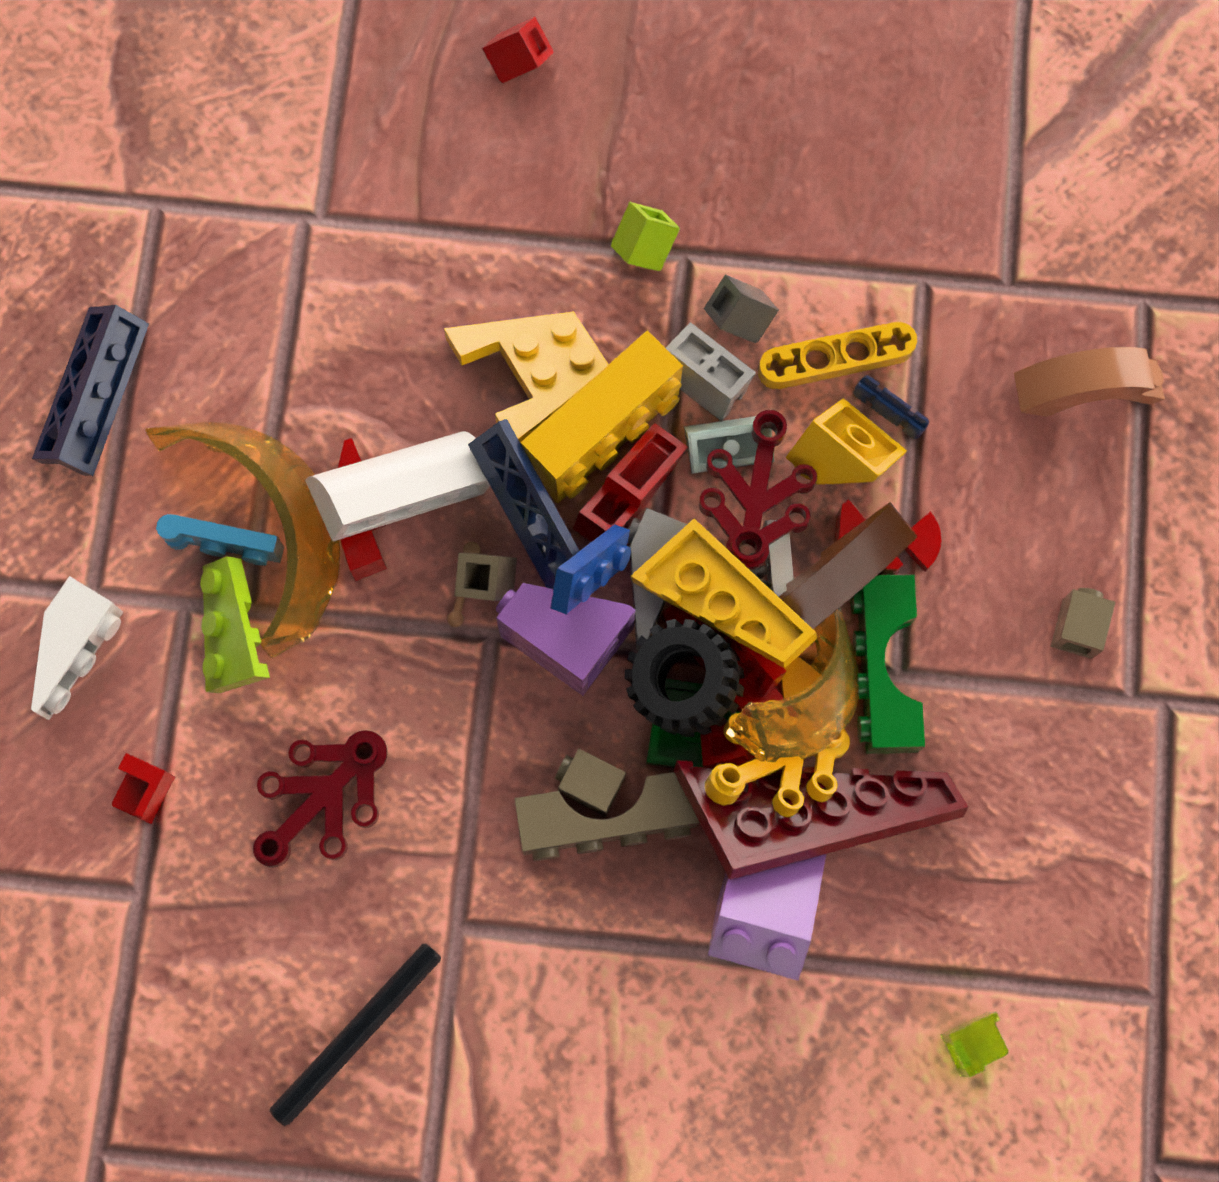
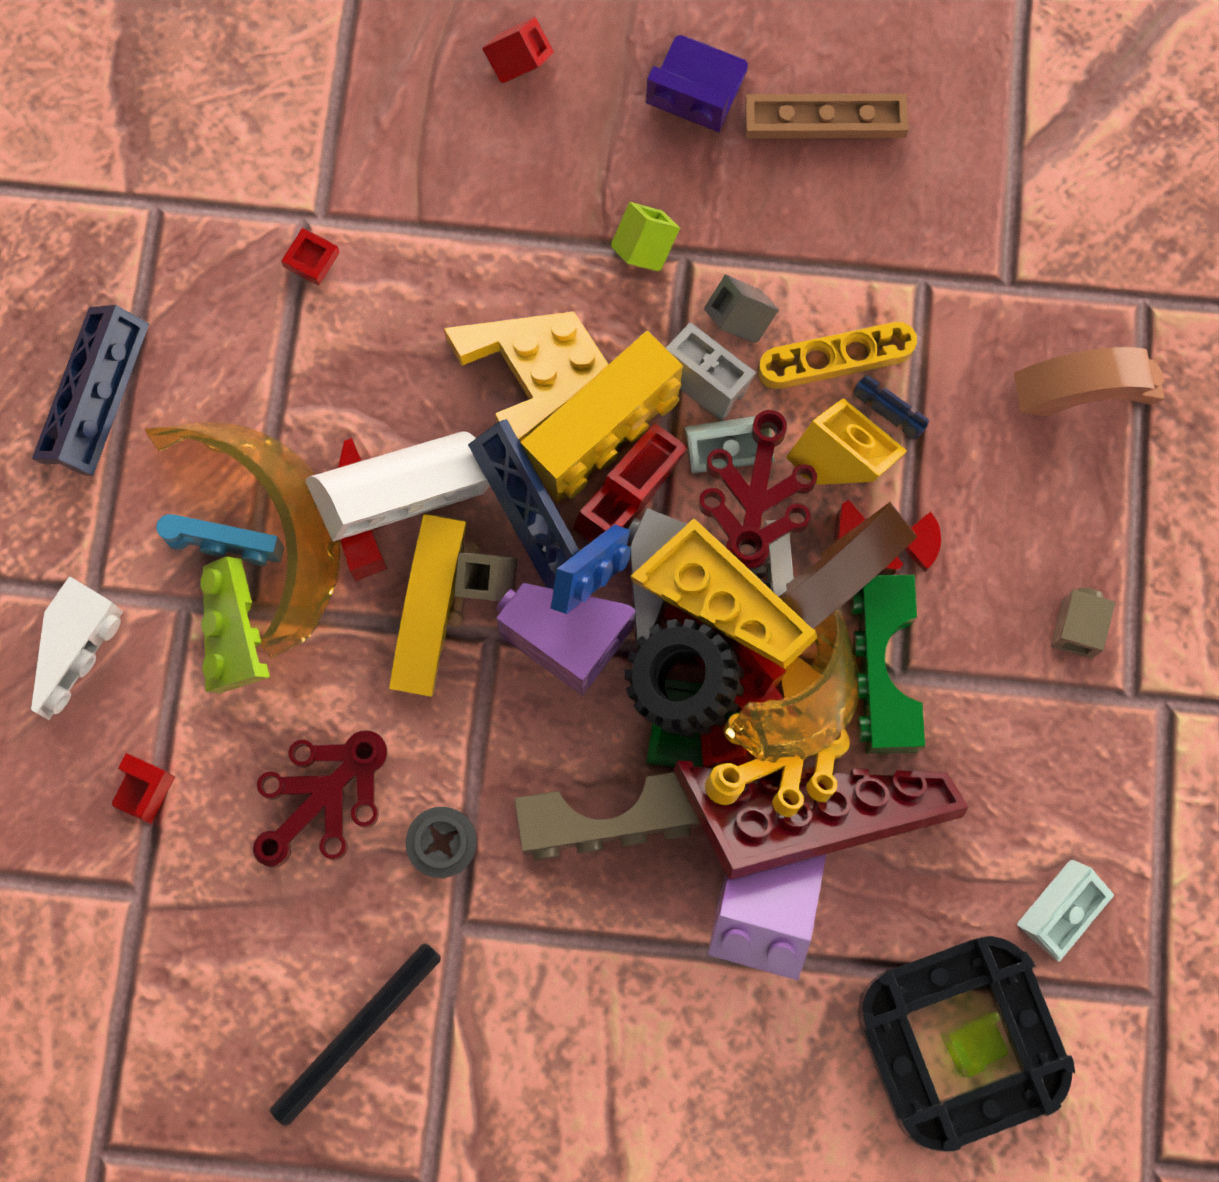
dark tan brick [555,748,626,817] -> none
none -> red plate [281,227,340,286]
none -> yellow slope [389,514,467,697]
none -> dark grey gear [406,807,477,879]
none -> dark purple bracket [646,35,748,132]
none -> medium nougat plate [745,94,908,139]
none -> black plate [858,936,1075,1152]
none -> light aqua slope [1017,860,1114,962]

